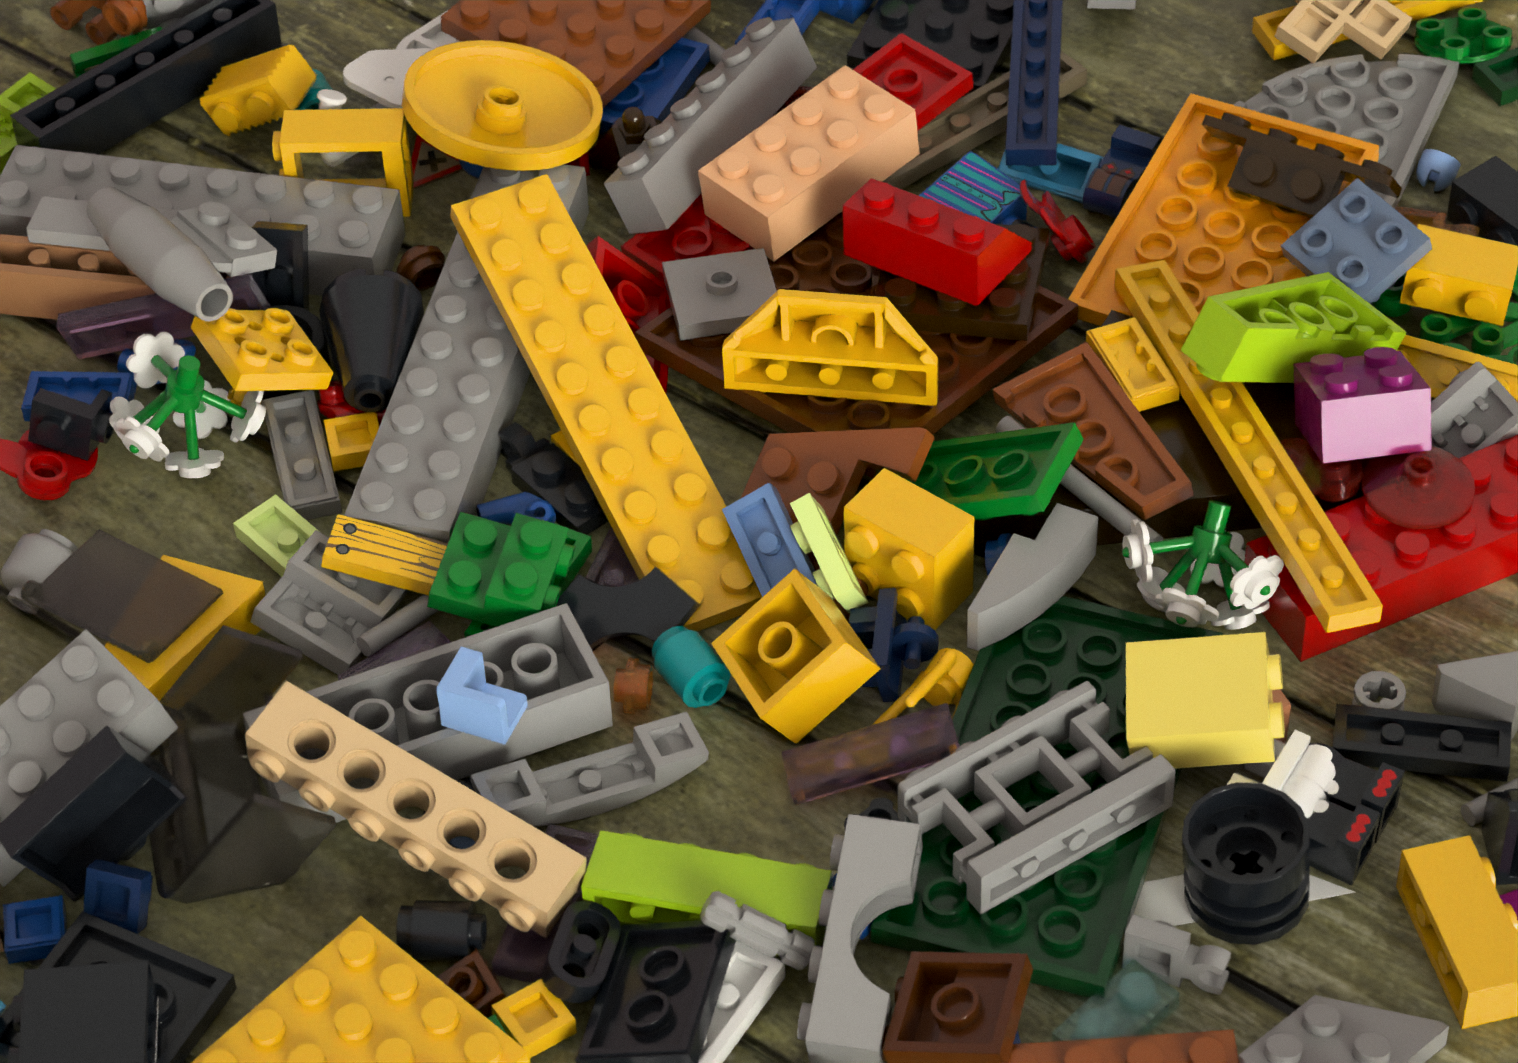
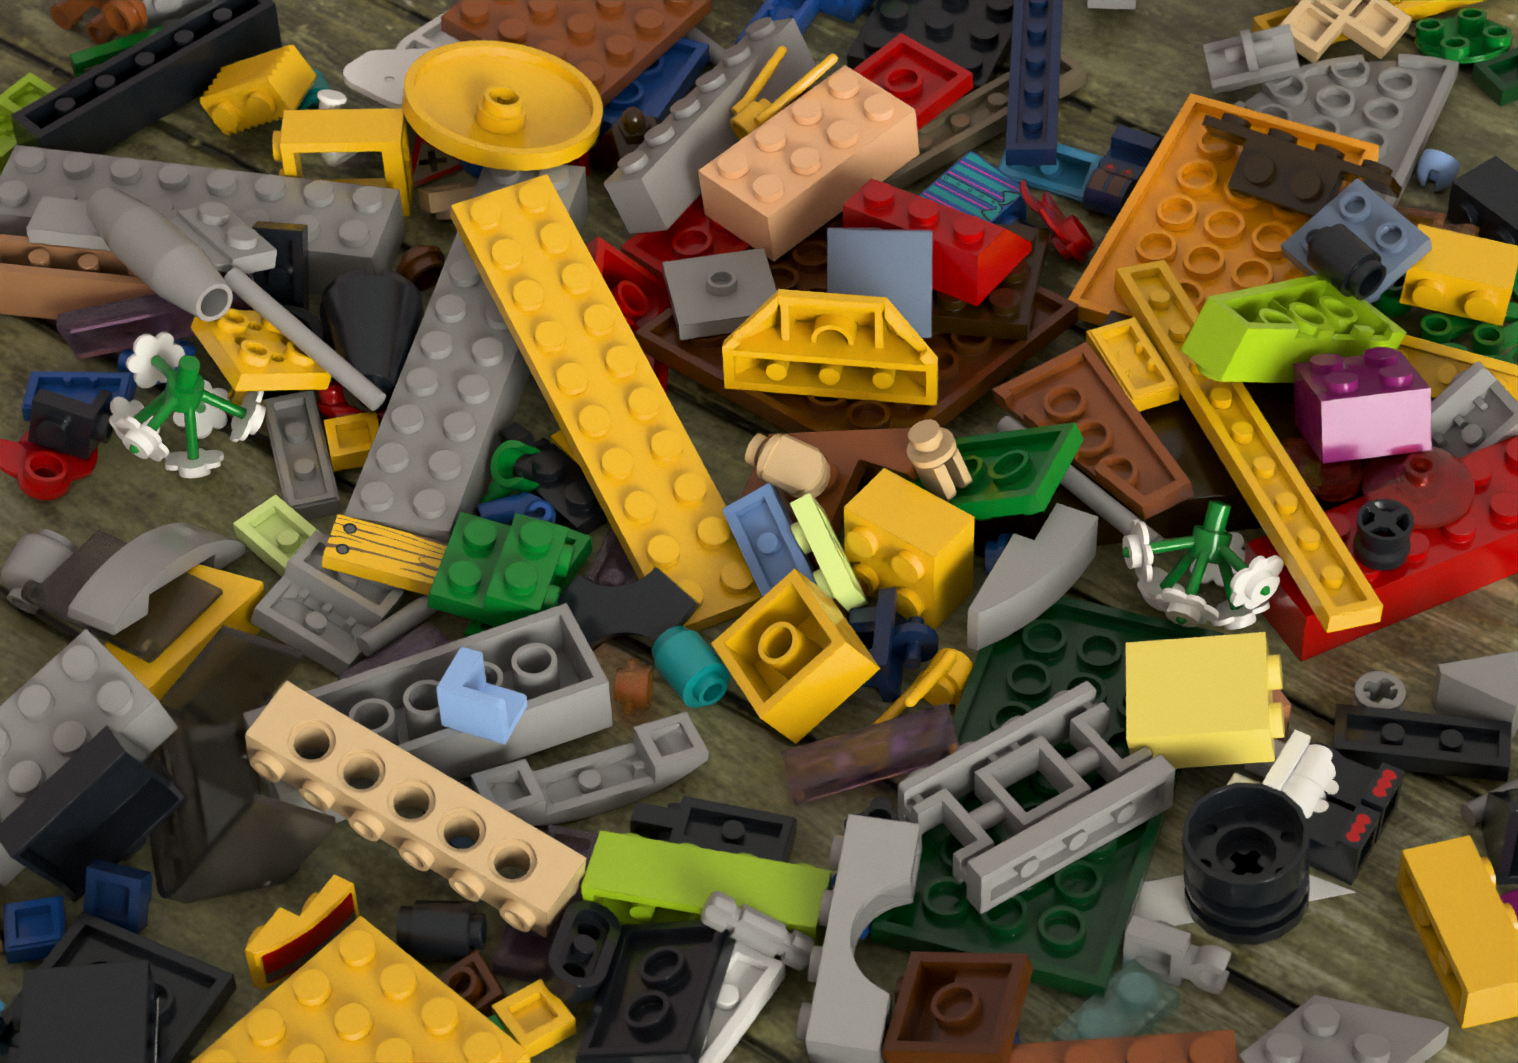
none -> light grey slope [68,523,246,635]
none -> light grey bar [224,267,386,411]
none -> slope [245,874,360,990]
none -> tan plate [418,181,476,220]
none -> green piece [480,440,540,503]
none -> black hinge [630,796,797,863]
none -> yellow plant [729,46,838,140]
none -> tan arm [745,433,831,499]
none -> sand blue slope [827,227,933,338]
none -> tan arm [906,419,972,502]
none -> light grey hips [1203,24,1301,94]
none -> black brick [1307,224,1387,300]
none -> black wheel [1353,499,1414,571]

